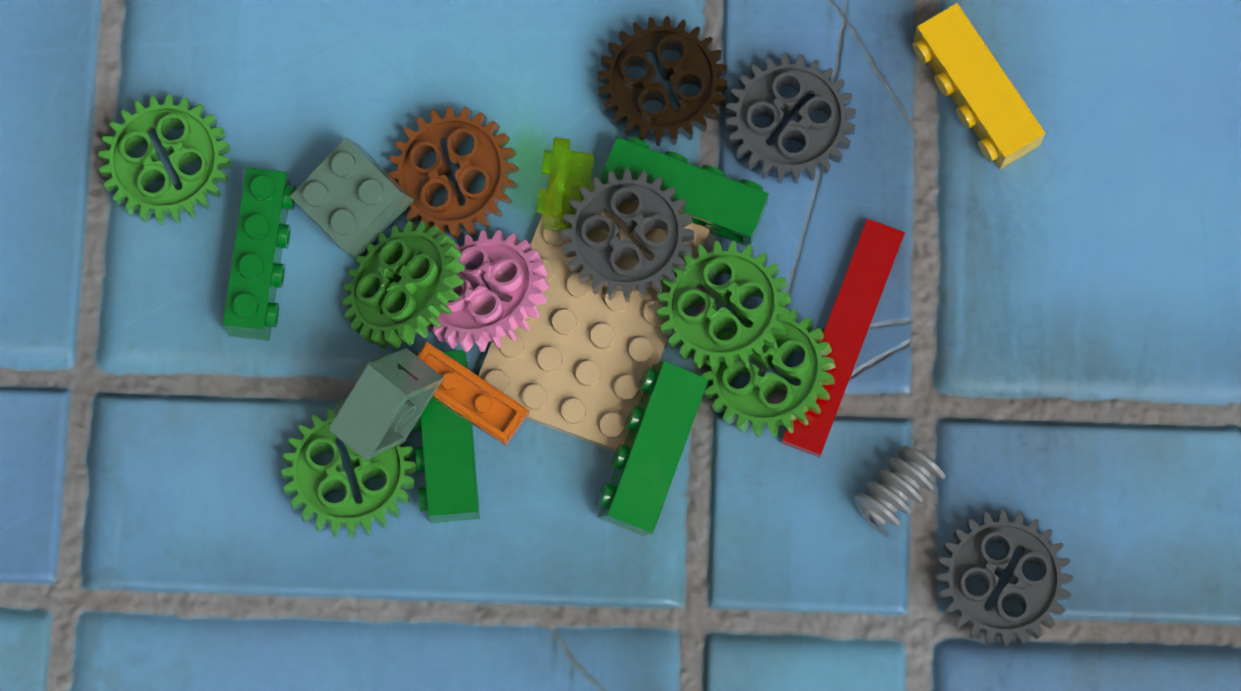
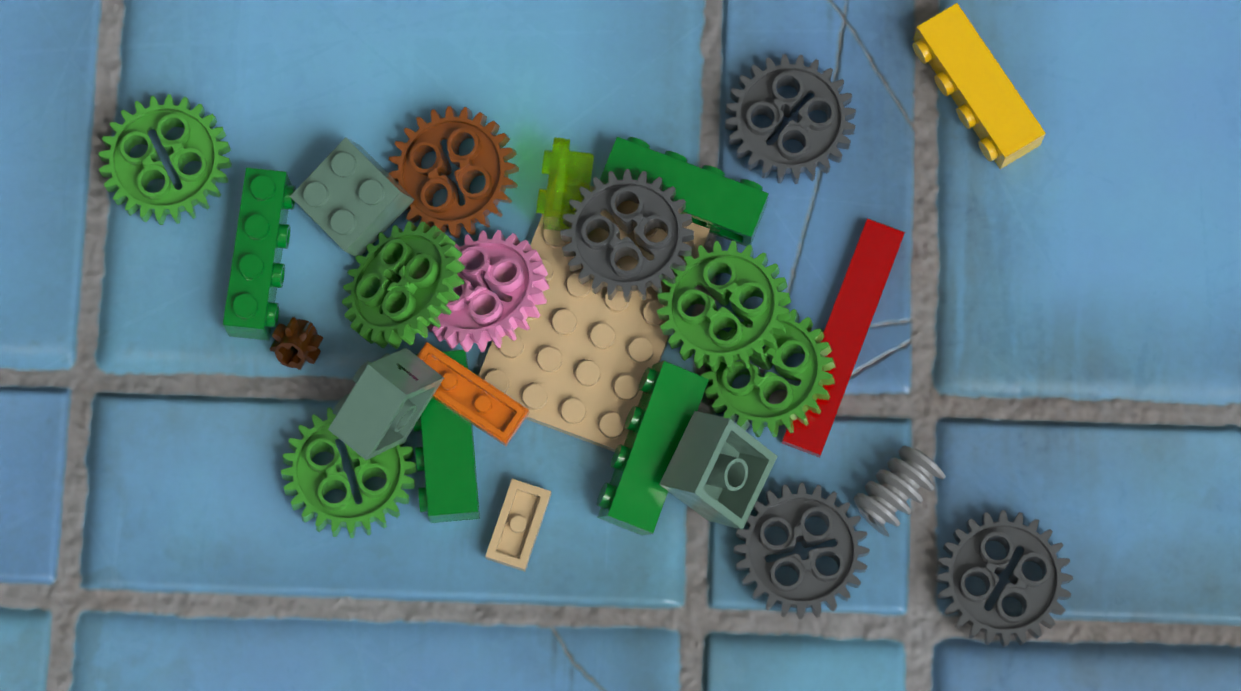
dark brown gear [598,16,728,146] -> none
none -> reddish brown gear [270,317,323,370]
none -> tan plate [485,479,552,572]
none -> sand green brick [659,411,778,530]
none -> dark grey gear [733,483,869,619]

